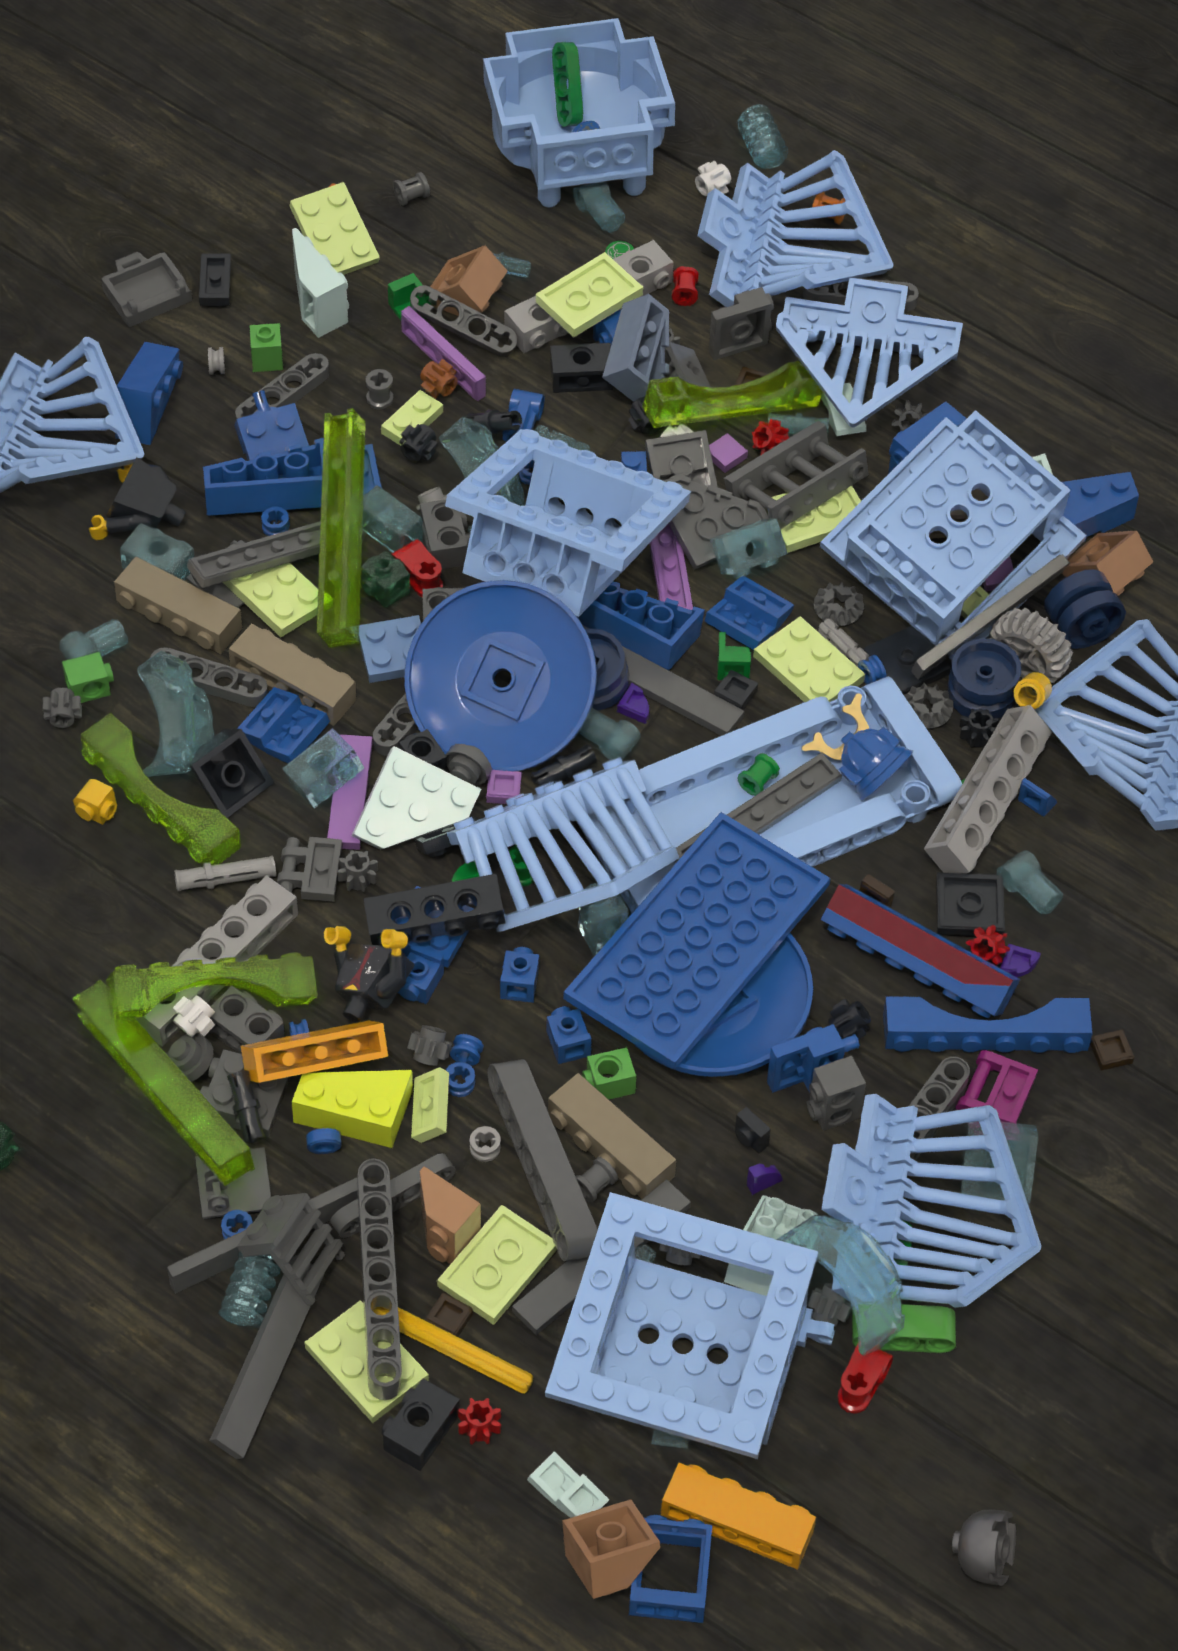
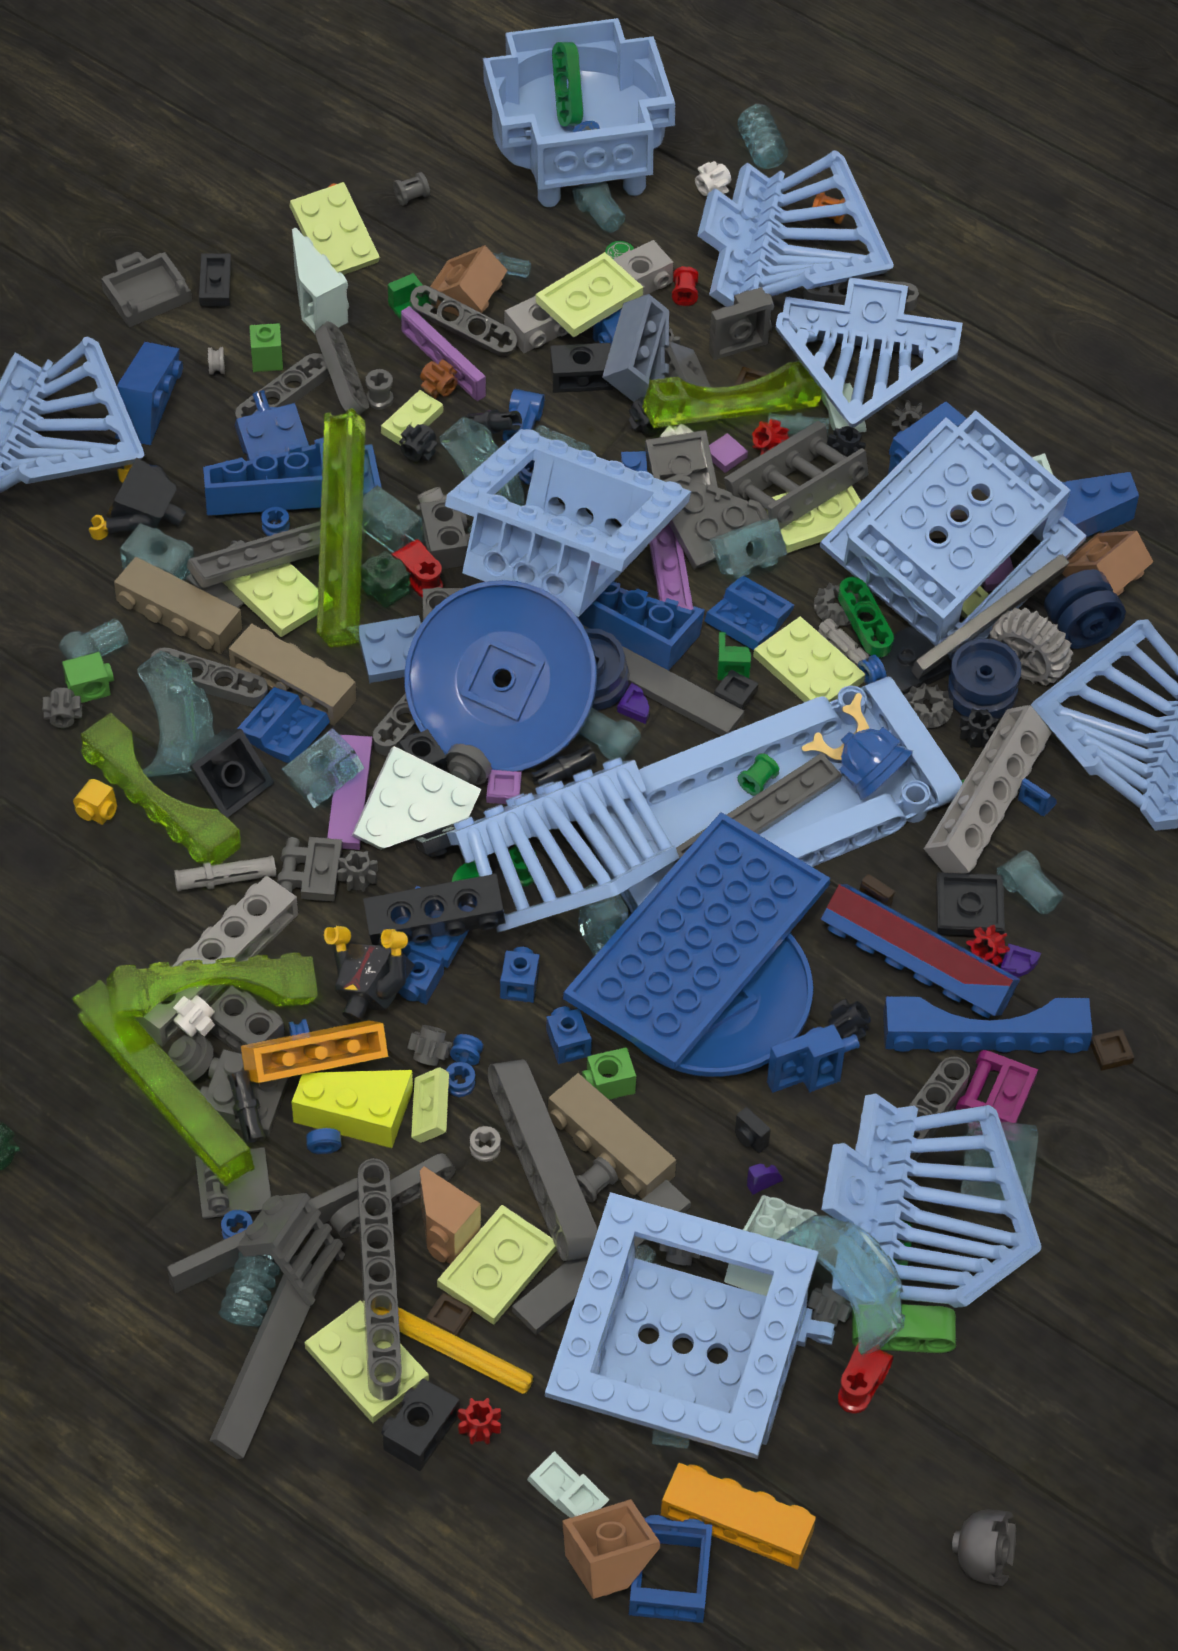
dark grey brick [807,1055,866,1131] -> none
yellow brick [1014,672,1052,709] -> none
none -> dark grey beam [315,321,369,418]
none -> black gear [827,426,866,457]
none -> green beam [838,577,894,657]

